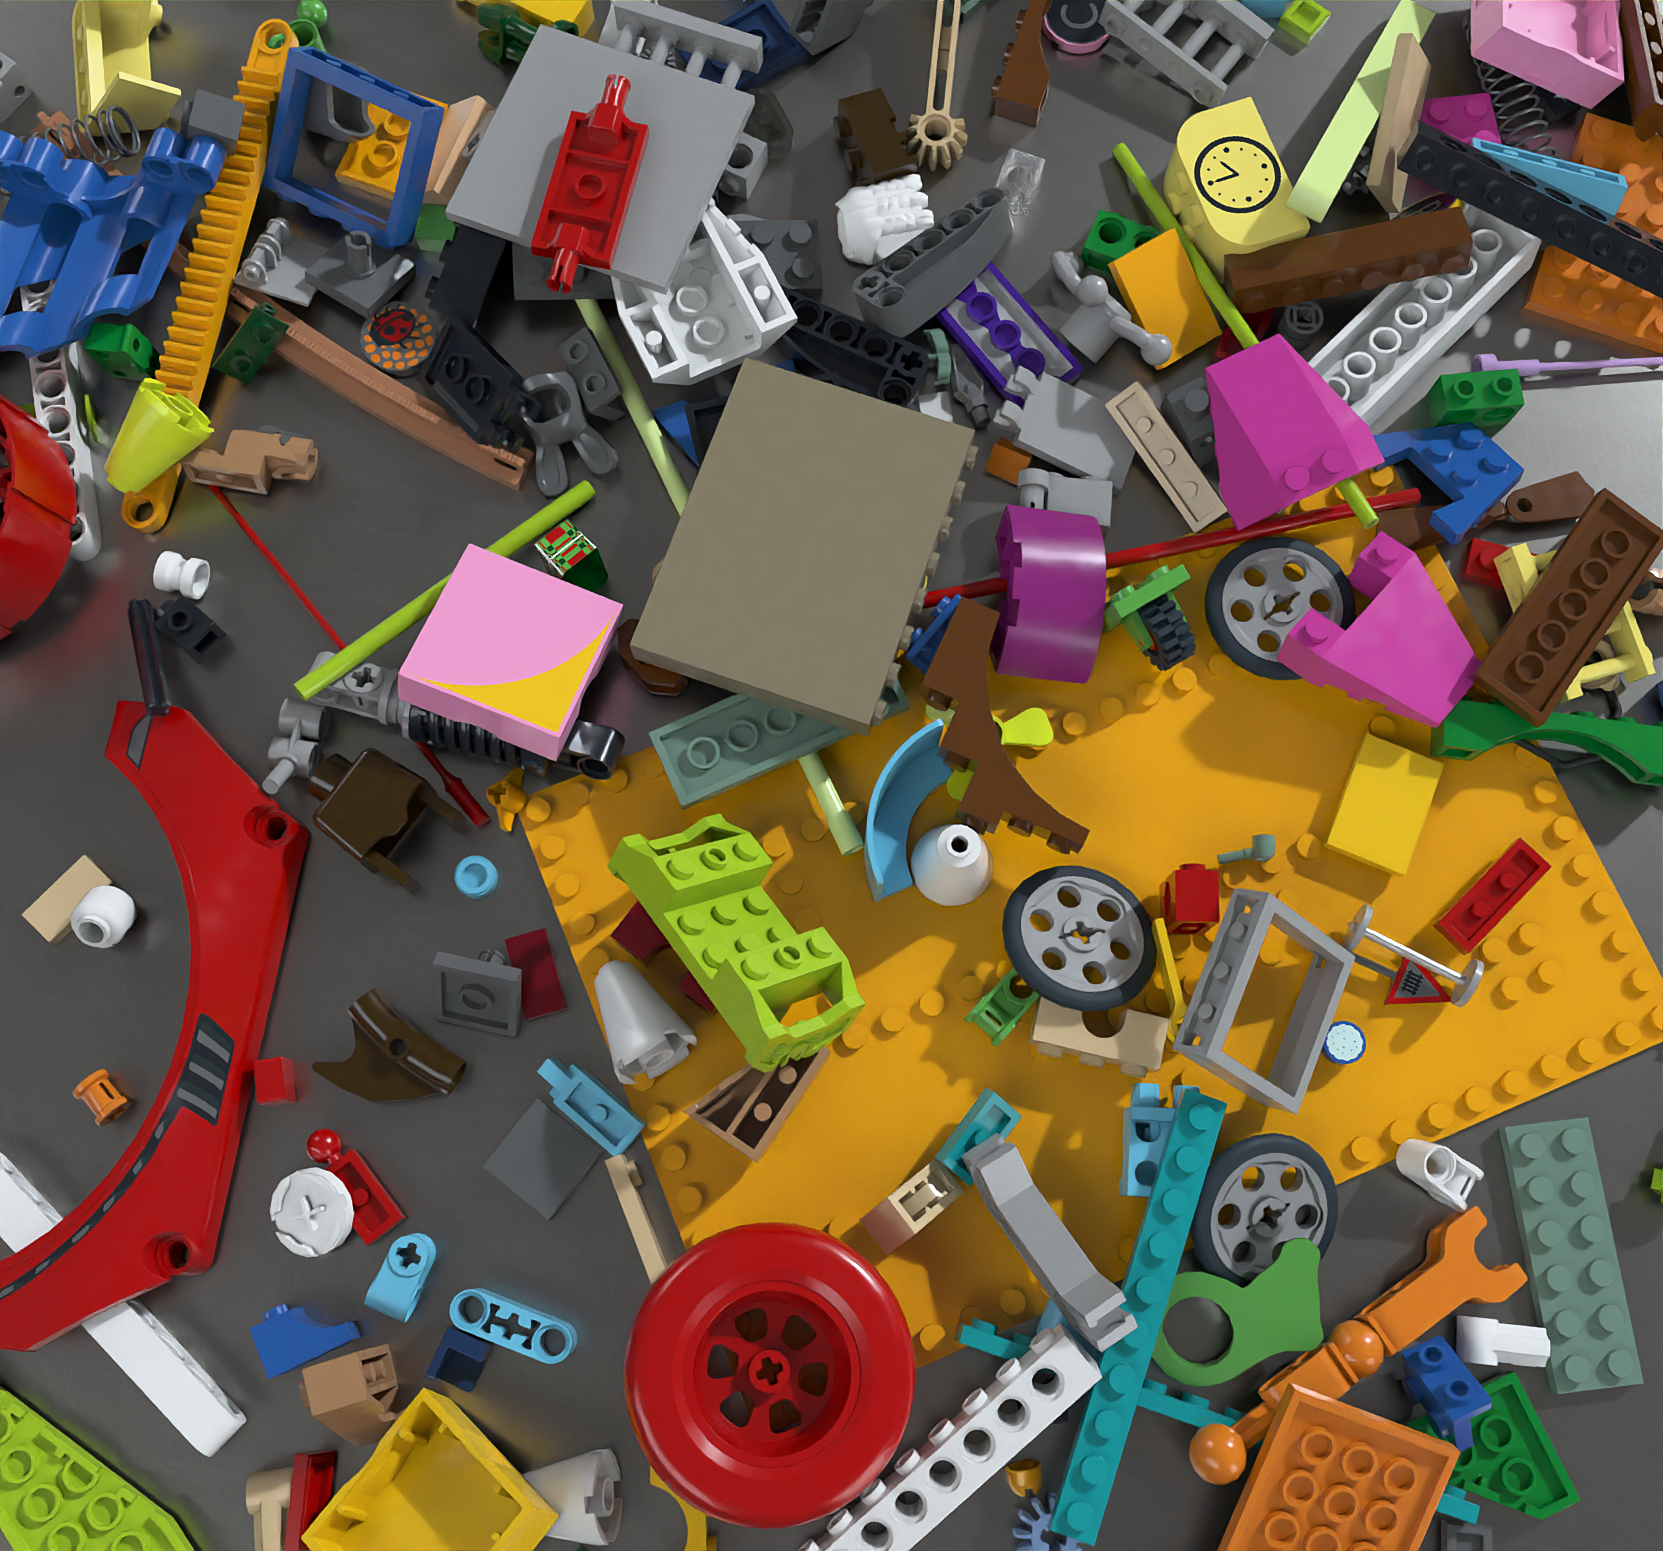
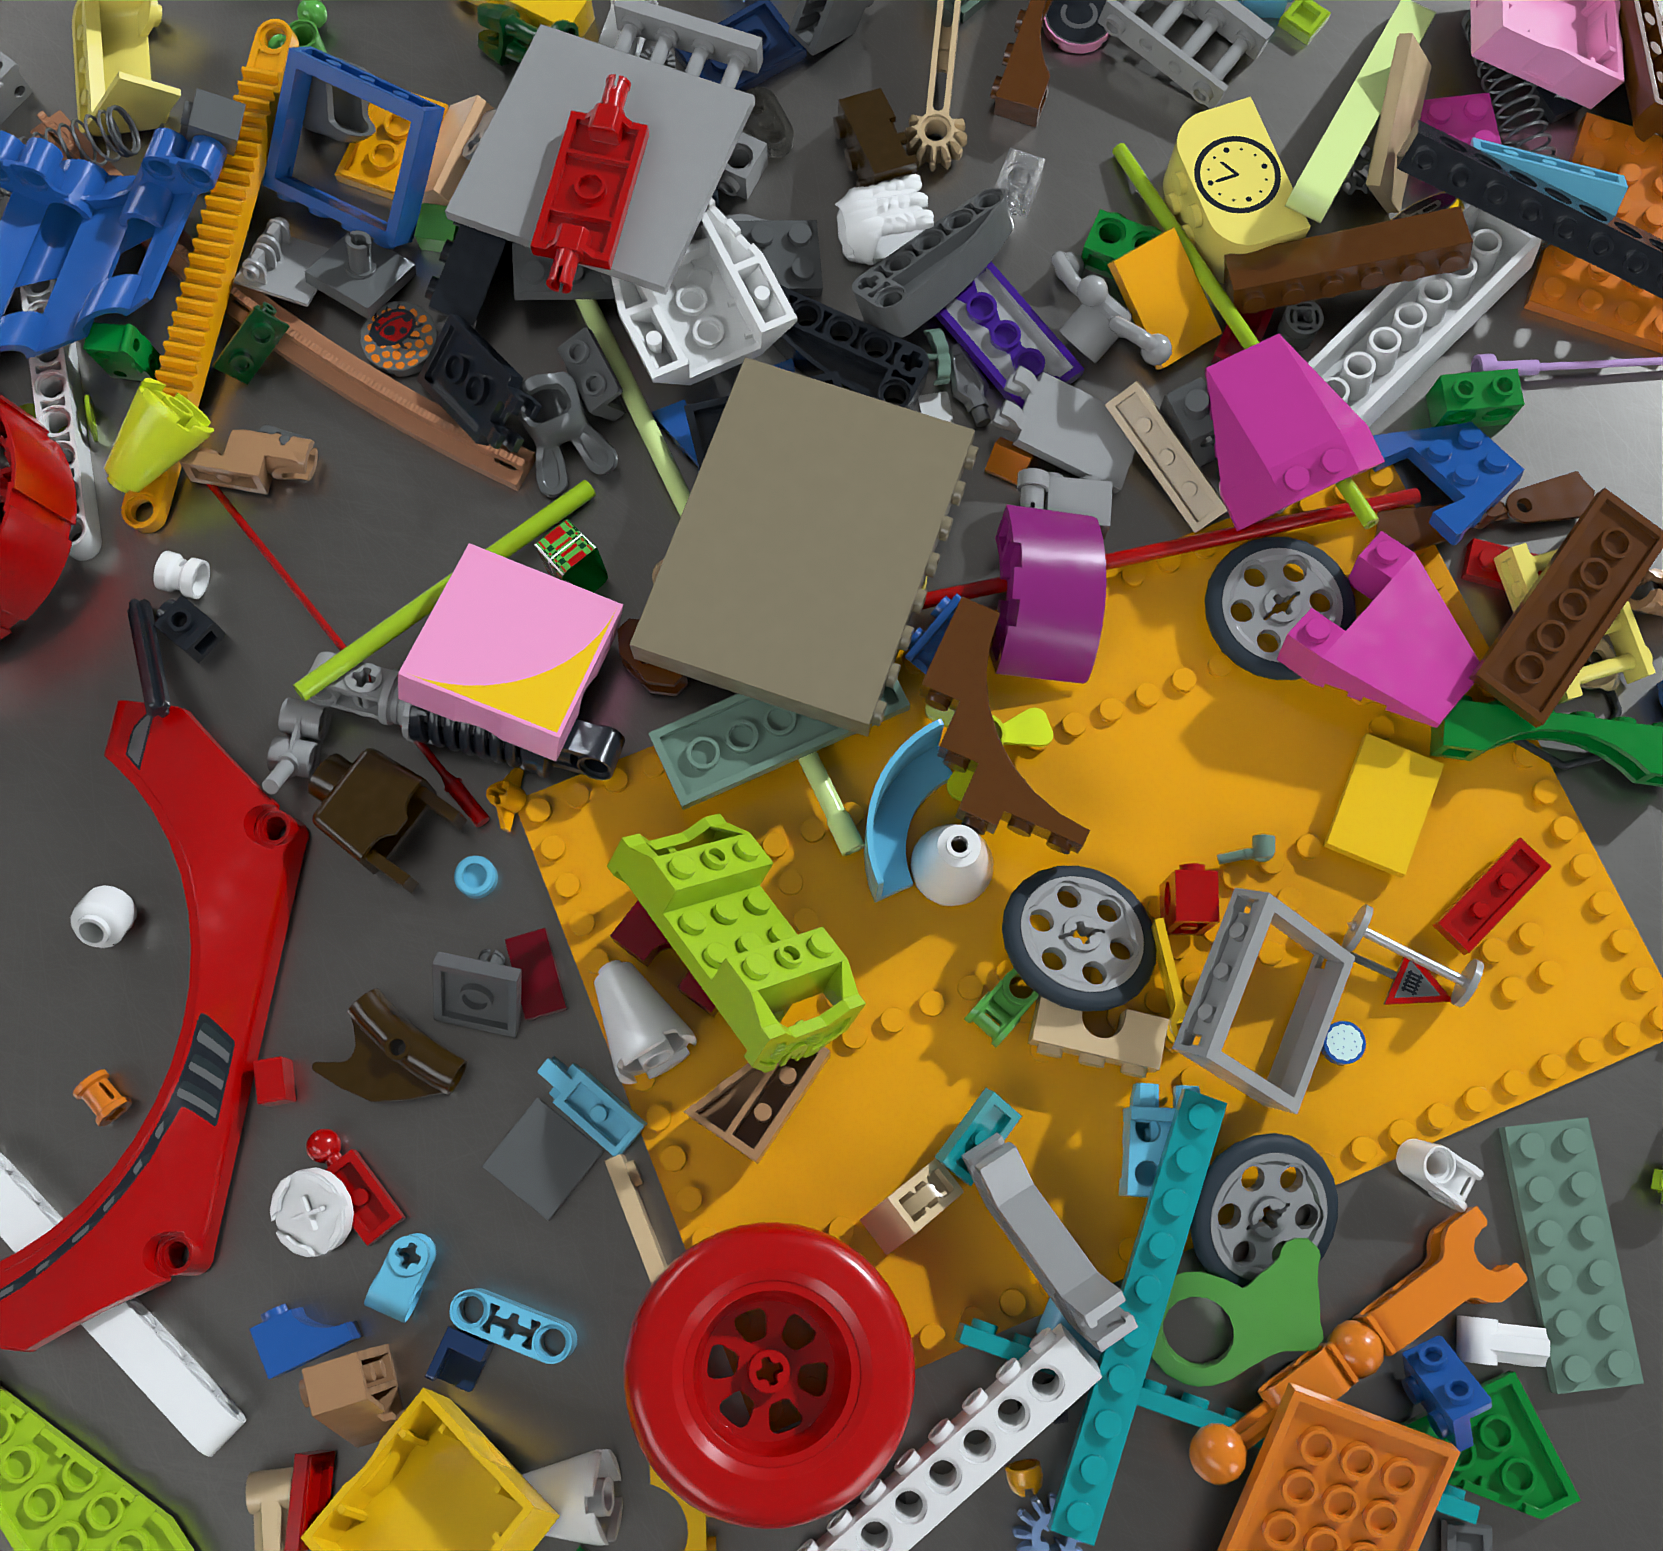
tan tile [21,855,118,945] -> none
plate [1101,564,1196,671] -> none

